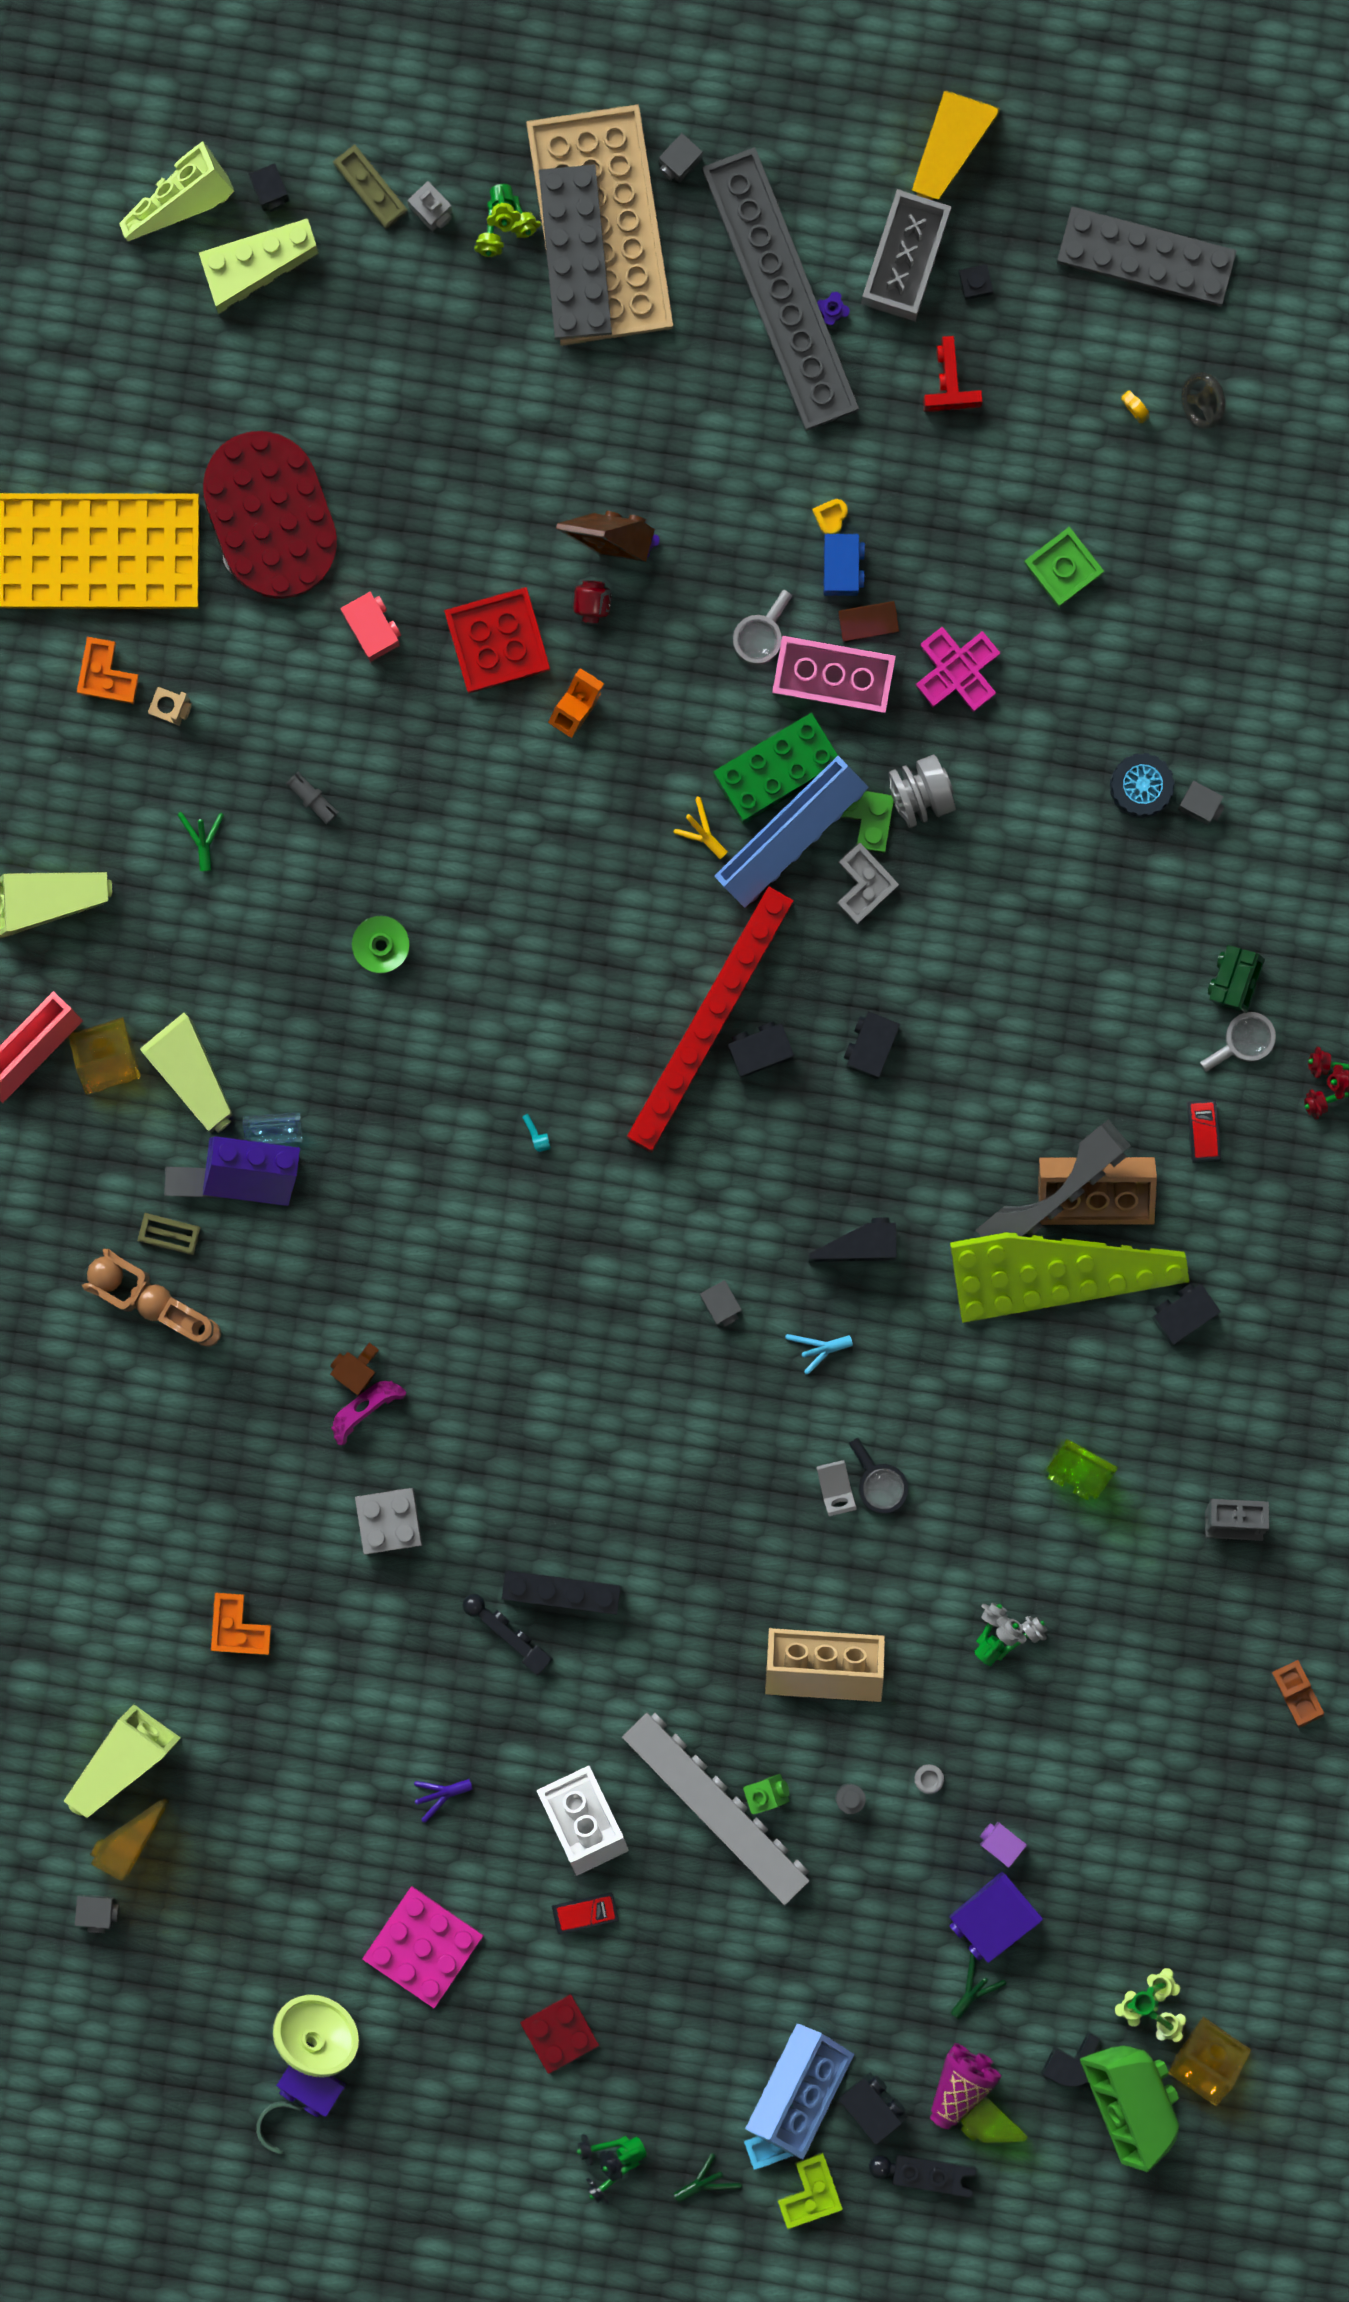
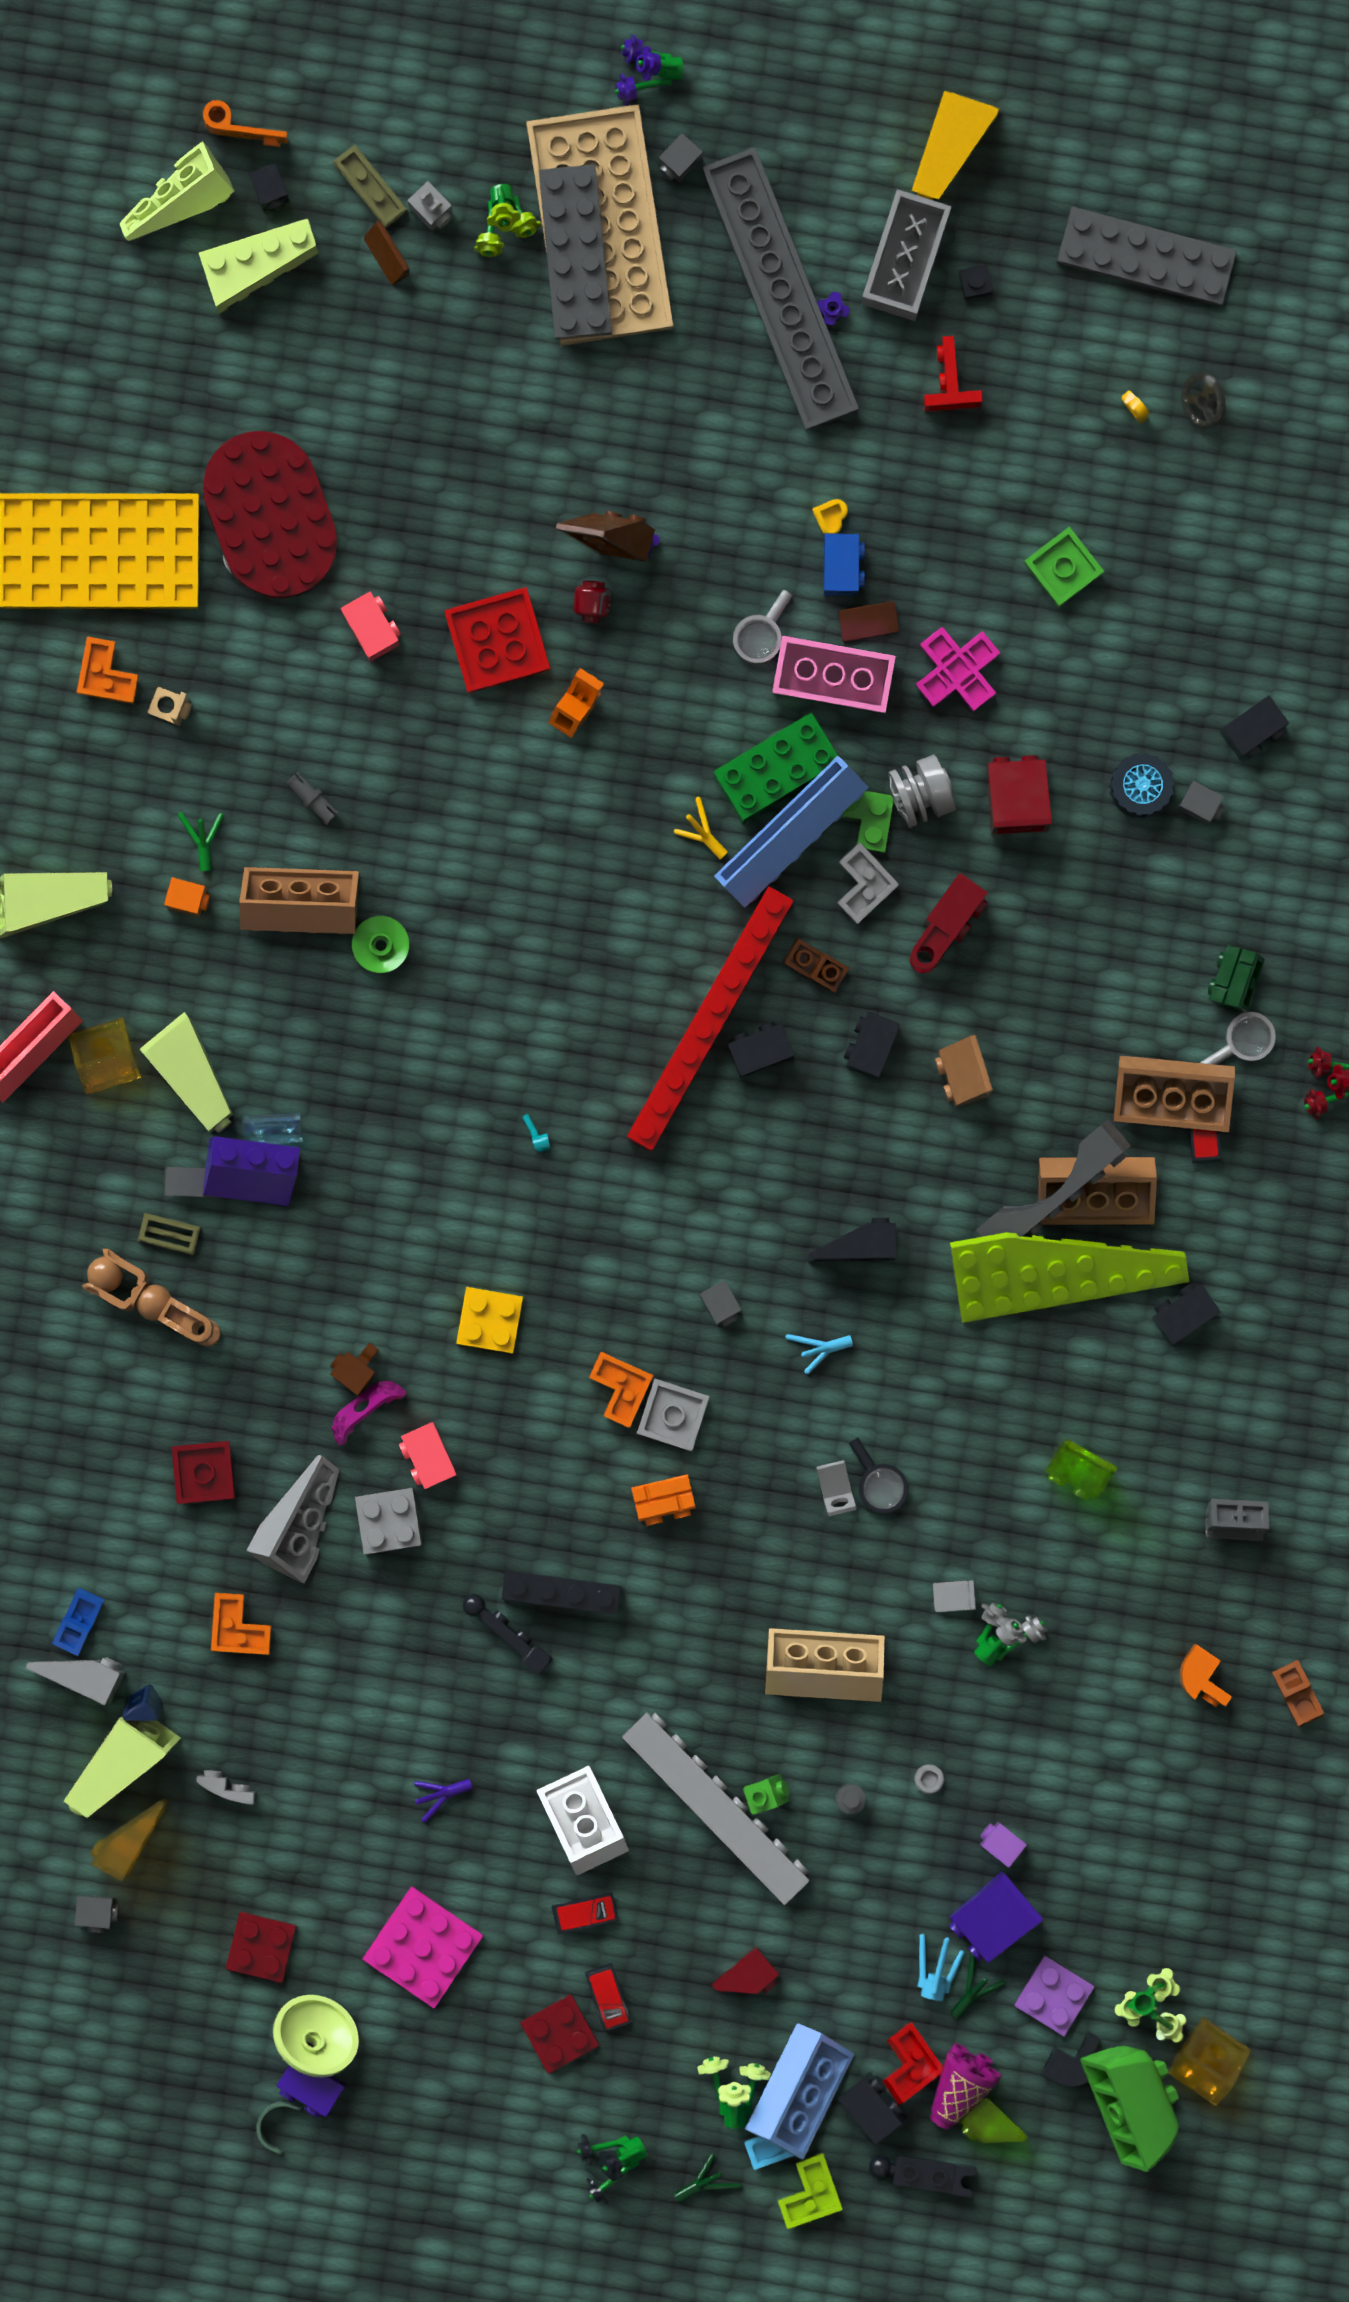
none -> light grey slope [26,1657,125,1705]
none -> blue slope [52,1588,105,1656]
none -> dark blue slope [122,1684,162,1721]
none -> orange brick [164,877,210,917]
none -> dark red plate [171,1441,235,1504]
none -> light grey slope [196,1770,256,1804]
none -> orange door [203,100,287,147]
none -> dark red plate [226,1911,297,1983]
none -> medium nougat slope [239,867,359,934]
none -> light grey wedge [246,1455,339,1583]
none -> reddish brown slope [364,221,410,285]
none -> coral brick [399,1422,457,1489]
none -> yellow plate [456,1287,523,1354]
none -> slope [585,1963,632,2032]
none -> orange plate [589,1352,653,1428]
none -> dark purple plant [615,34,683,106]
none -> orange brick [631,1474,696,1526]
none -> light grey plate [637,1379,710,1451]
none -> plant [697,2057,771,2129]
none -> dark red slope [712,1946,779,1994]
none -> reddish brown slope [782,938,849,993]
none -> red plate [882,2022,943,2105]
none -> dark red brick [910,873,988,974]
none -> medium azure plant [918,1934,965,2001]
none -> light grey bracket [933,1580,976,1612]
none -> medium nougat slope [935,1035,992,1107]
none -> dark red slope [987,755,1052,835]
none -> medium lavender plate [1014,1955,1094,2036]
none -> medium nougat slope [1114,1056,1235,1132]
none -> orange brick [1180,1644,1232,1707]
none -> black brick [1220,695,1289,760]

